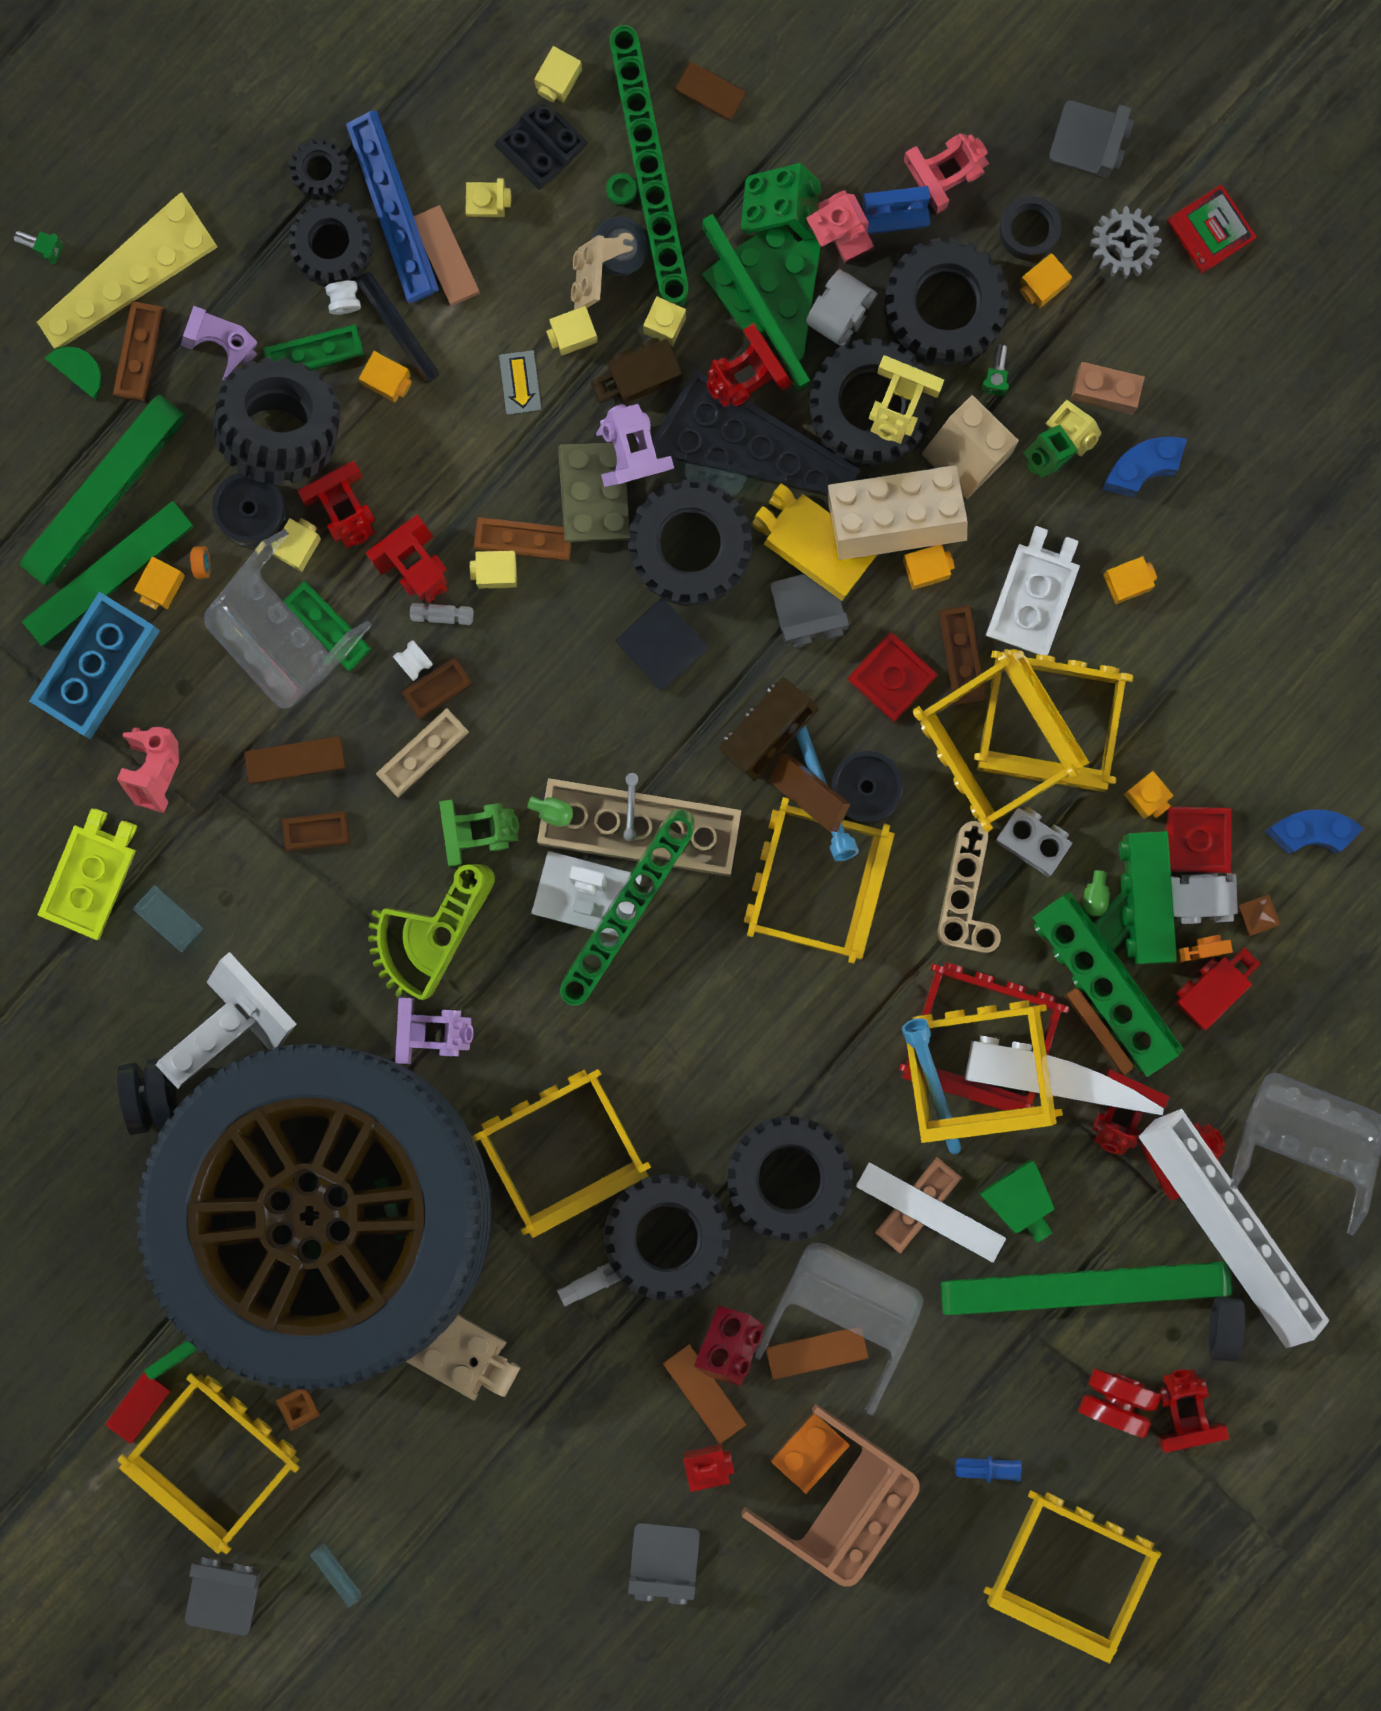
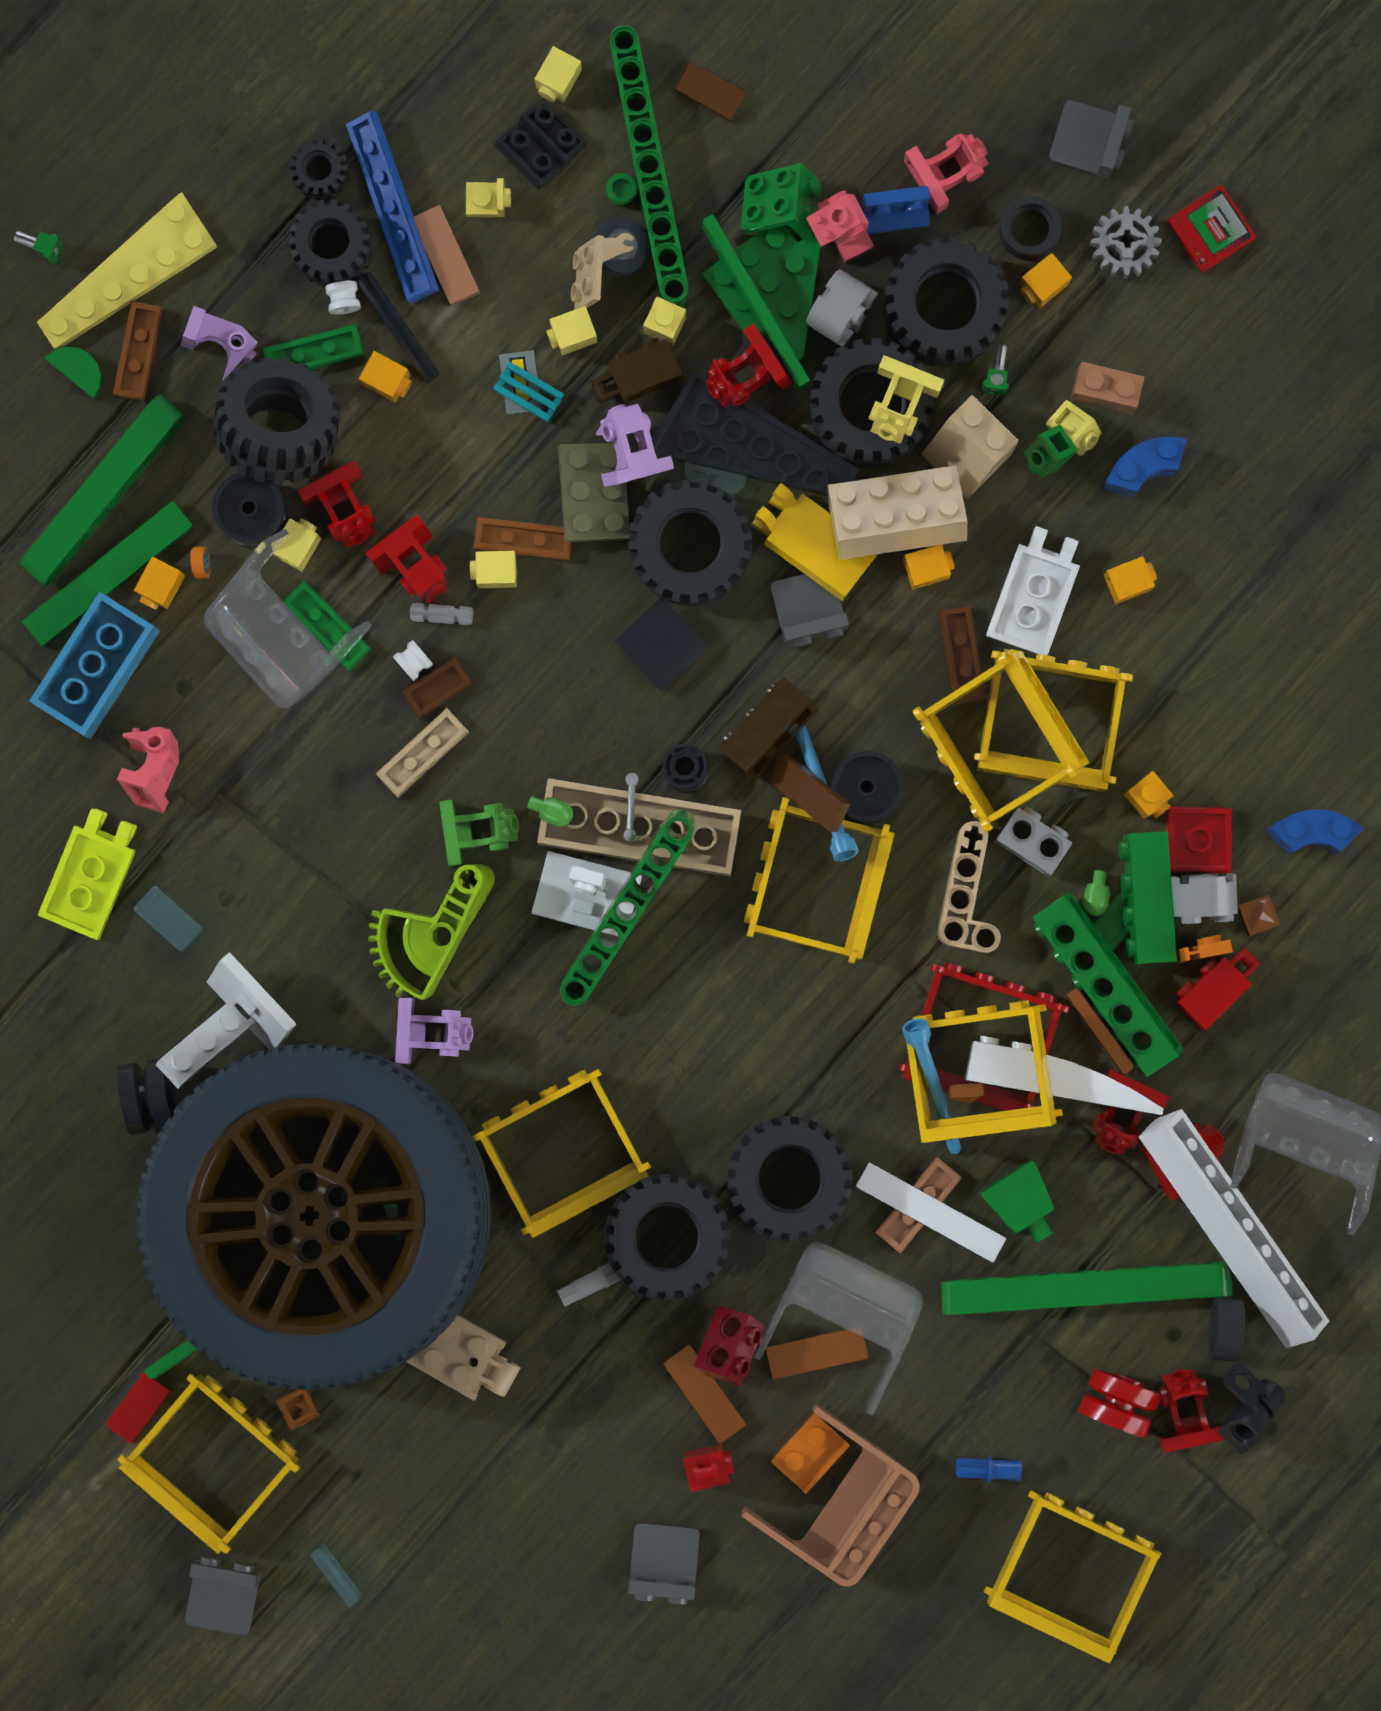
reddish brown tile [244,736,346,784] -> none
reddish brown tile [282,811,351,852] -> none
red tile [847,632,938,723] -> none
none -> teal tile [493,361,565,423]
none -> black wheel [662,744,710,793]
none -> dark orange tile [948,1083,984,1104]
none -> black piece [1217,1362,1286,1454]

